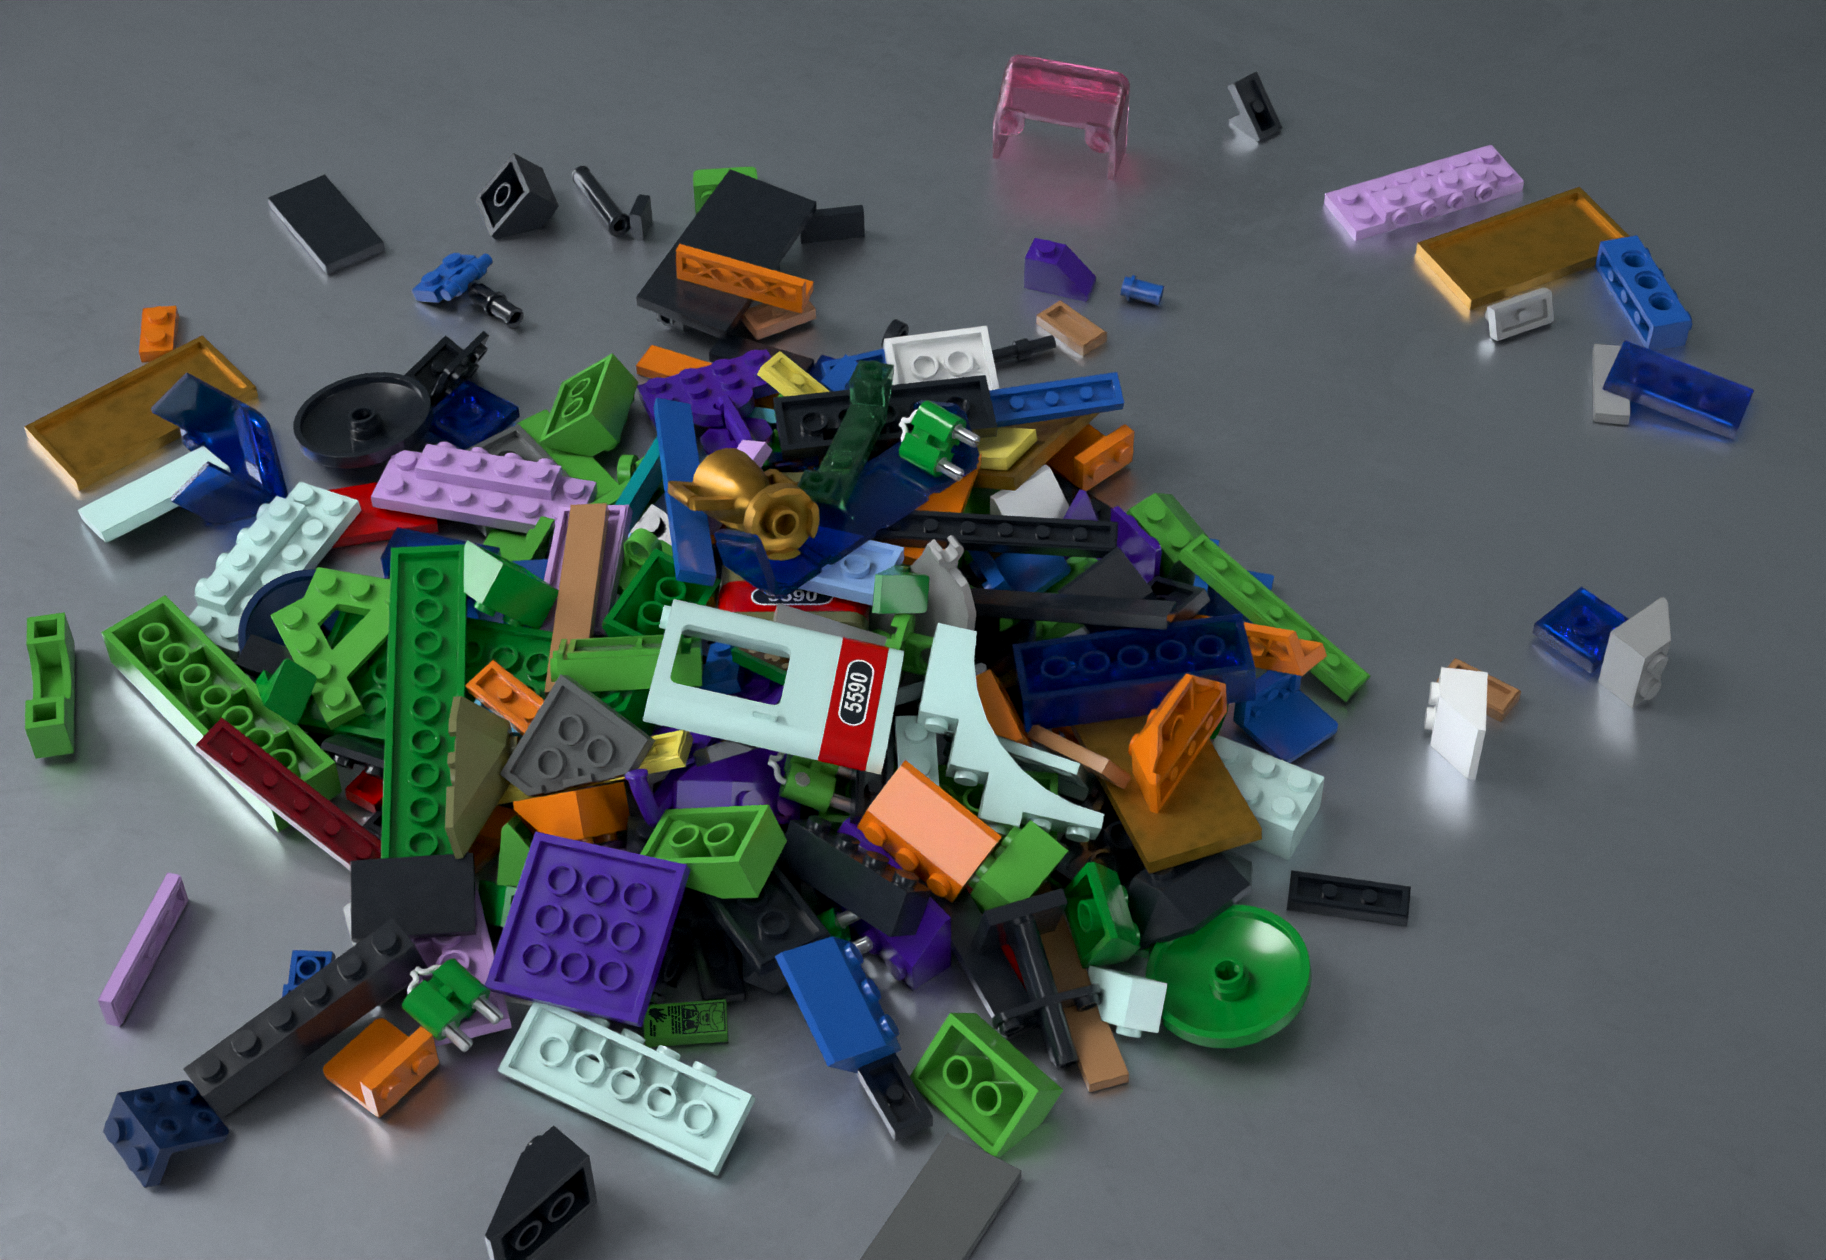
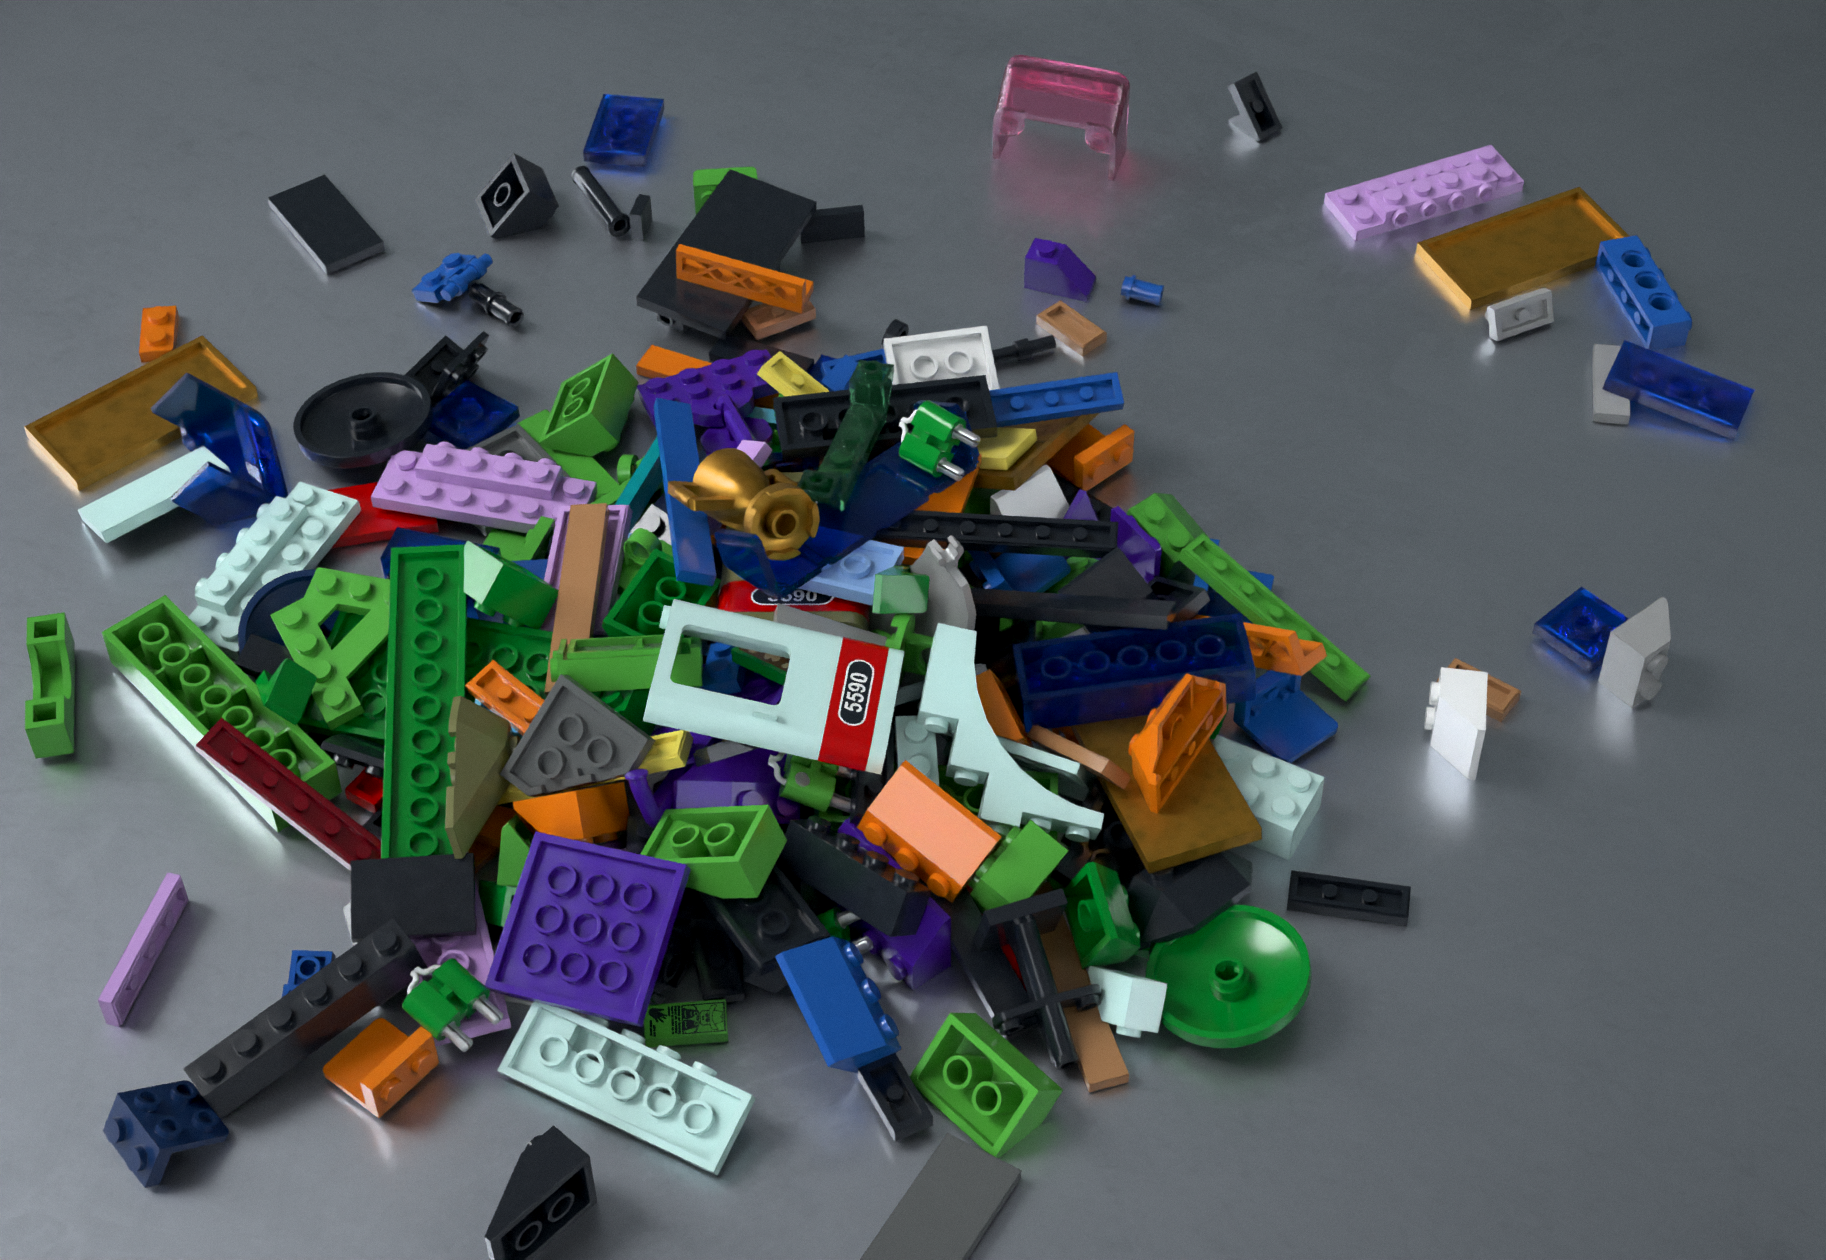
none -> clear blue plate [583,94,665,167]

